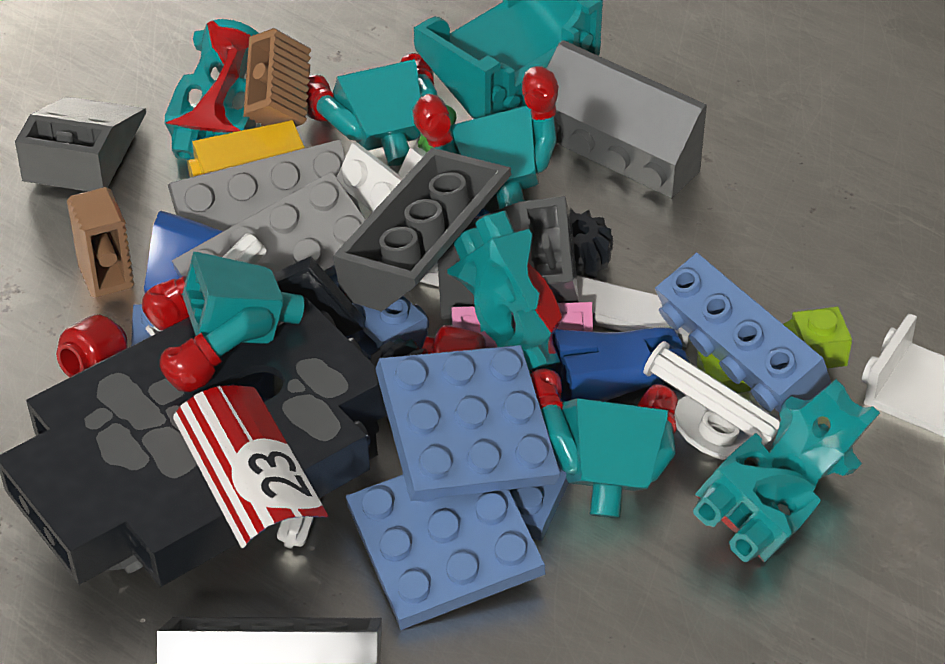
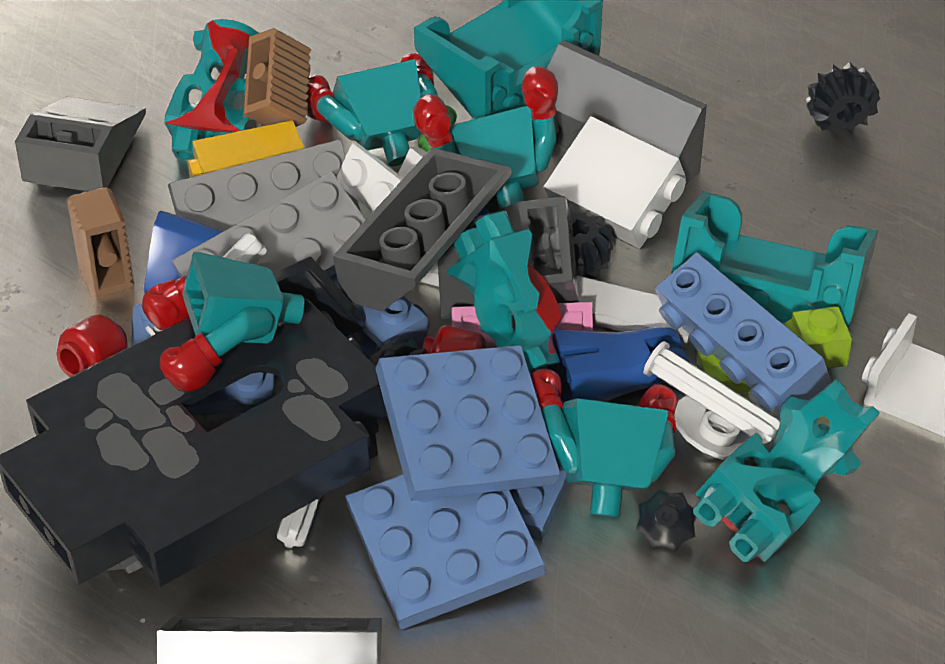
sticker [173,385,328,548] -> none
none -> white brick [543,116,686,249]
none -> black piece [636,489,696,552]
none -> teal windscreen [671,191,878,328]
none -> black gear [806,62,880,136]

